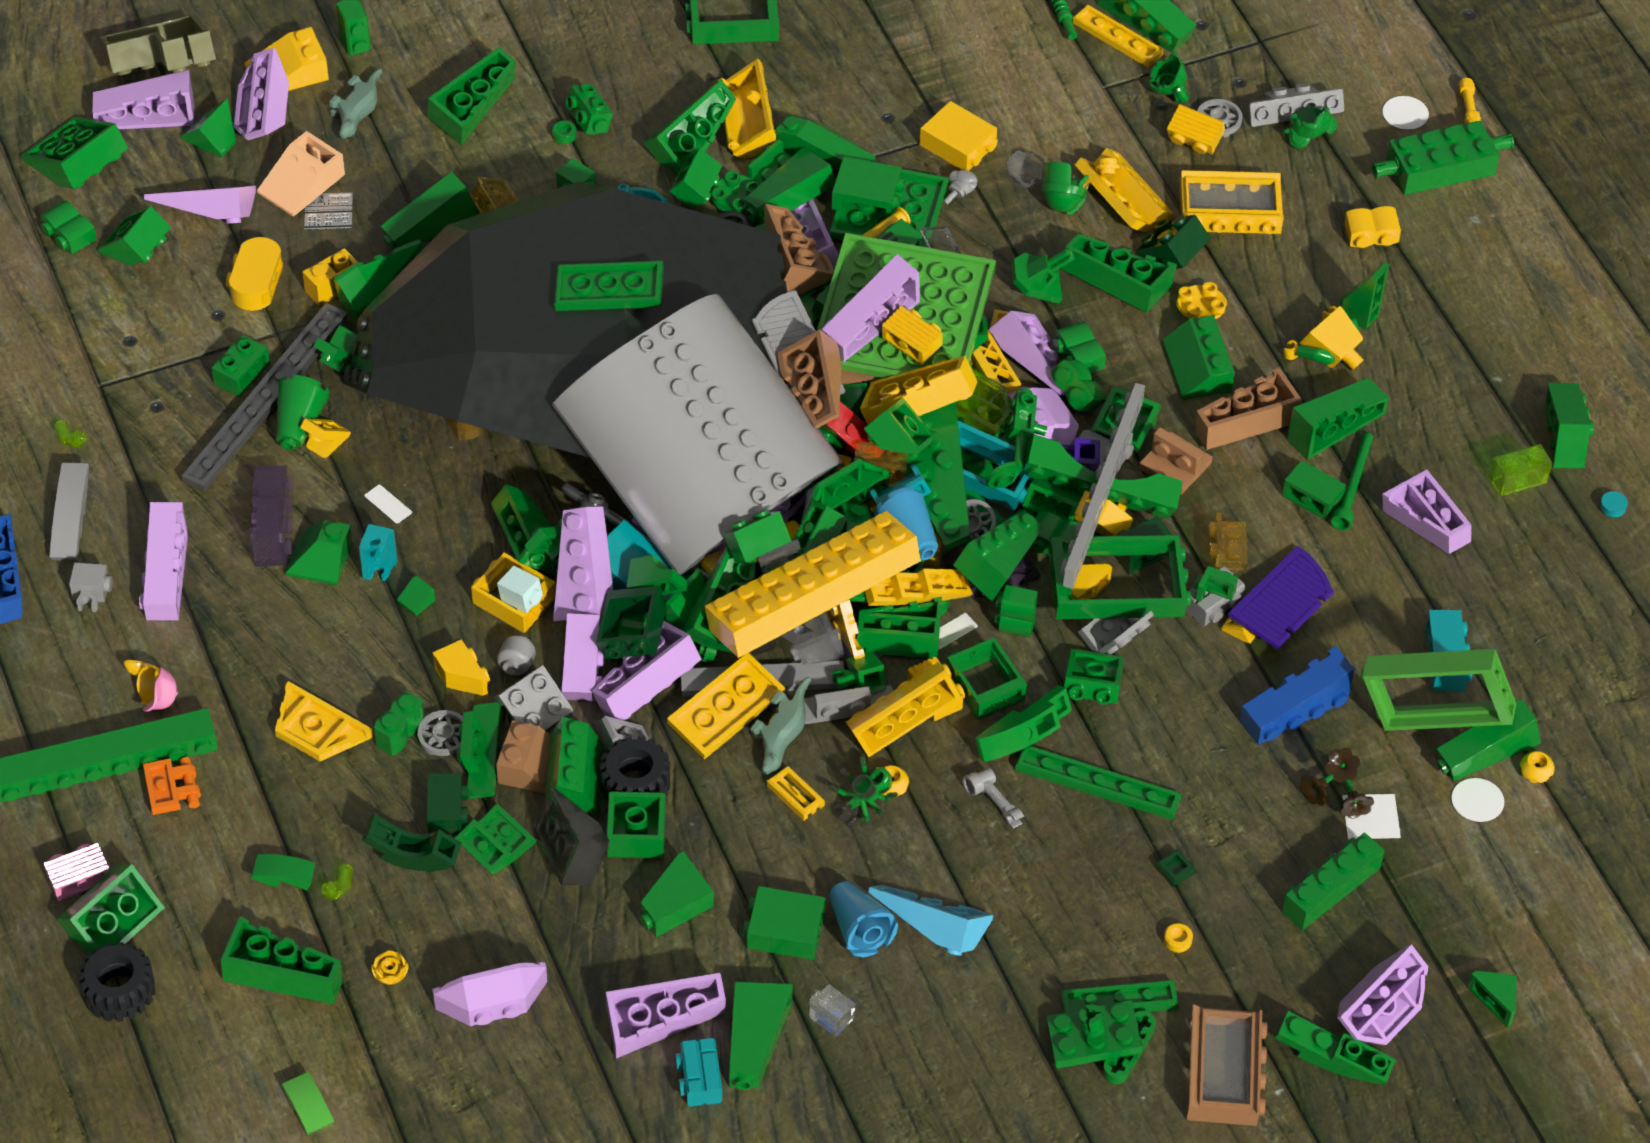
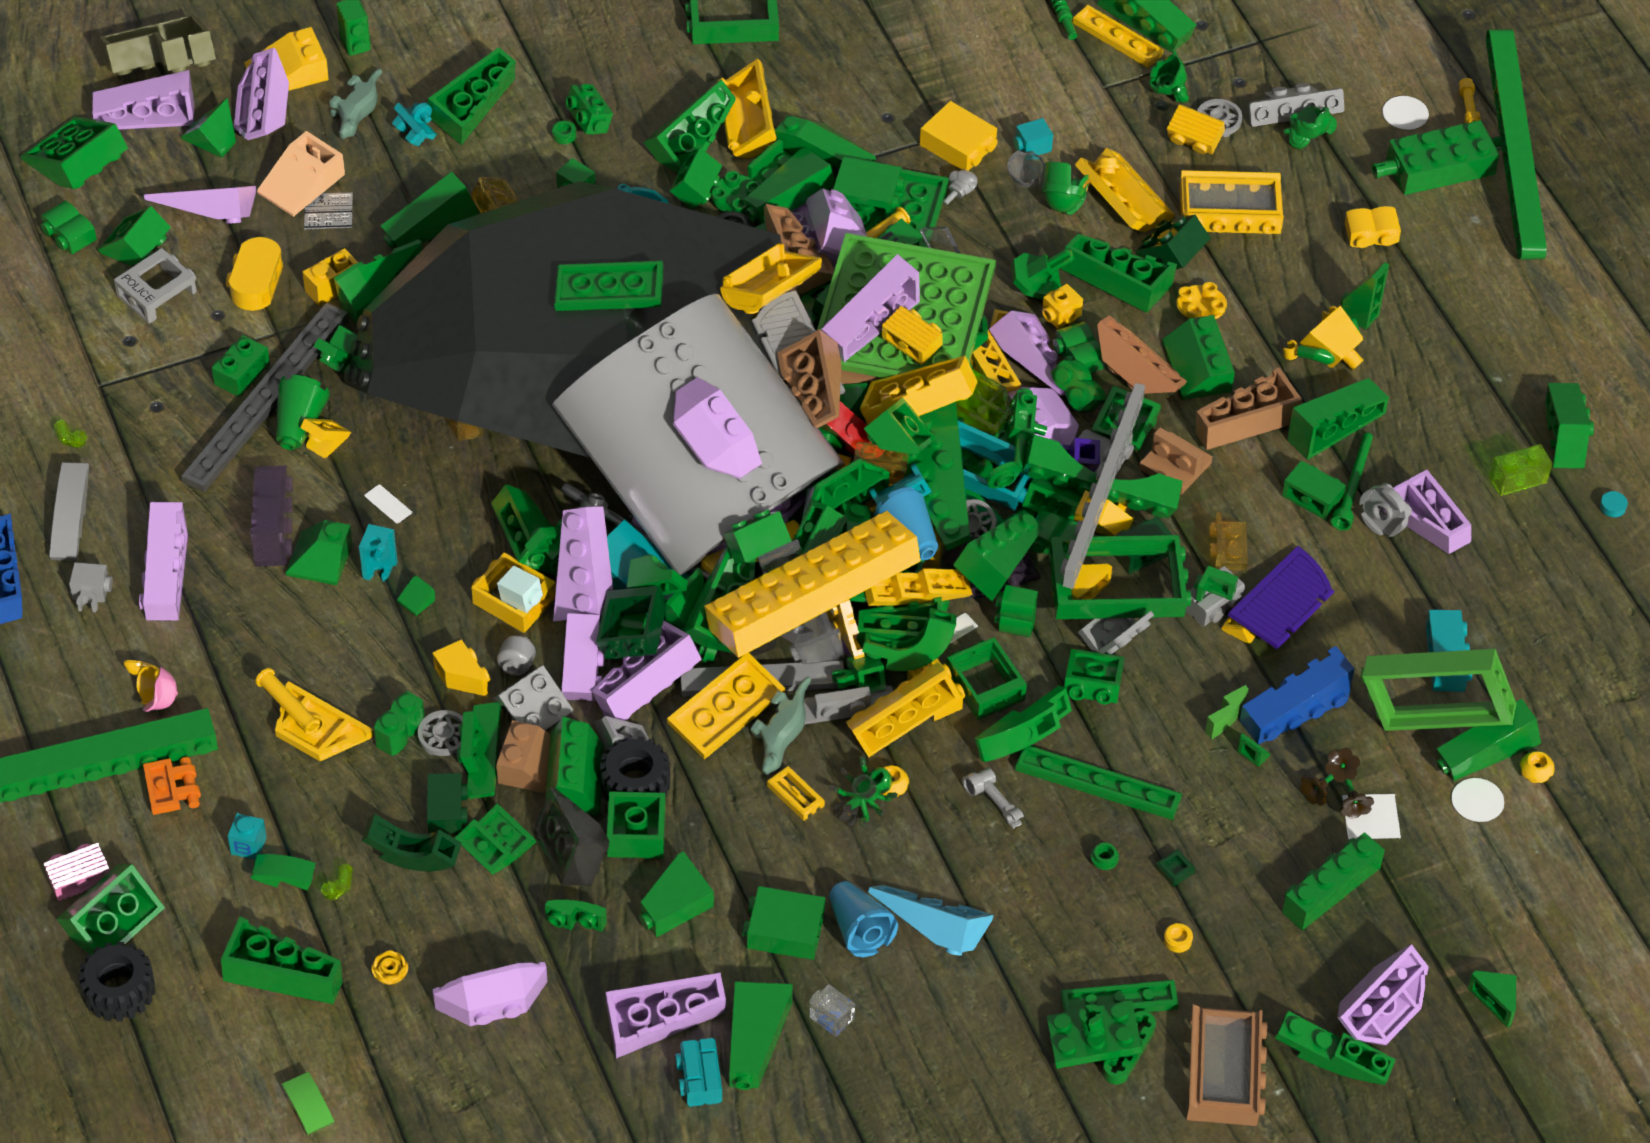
none -> light grey window [114,248,197,324]
none -> teal brick [228,813,267,860]
none -> yellow pin [255,668,320,734]
none -> teal hips [392,103,437,147]
none -> green slope [545,900,607,932]
none -> lavender wedge [673,377,762,479]
none -> yellow container [720,243,822,314]
none -> lavender wedge [806,189,867,256]
none -> green arch [862,608,957,671]
none -> teal brick [1013,118,1053,159]
none -> yellow brick [1042,284,1083,329]
none -> green plate [1091,843,1119,870]
none -> nougat wedge [1097,315,1187,394]
none -> bright green slope [1205,685,1249,740]
none -> green slope [1237,733,1270,767]
none -> light grey plate [1360,483,1412,537]
none -> green beam [1486,29,1547,260]

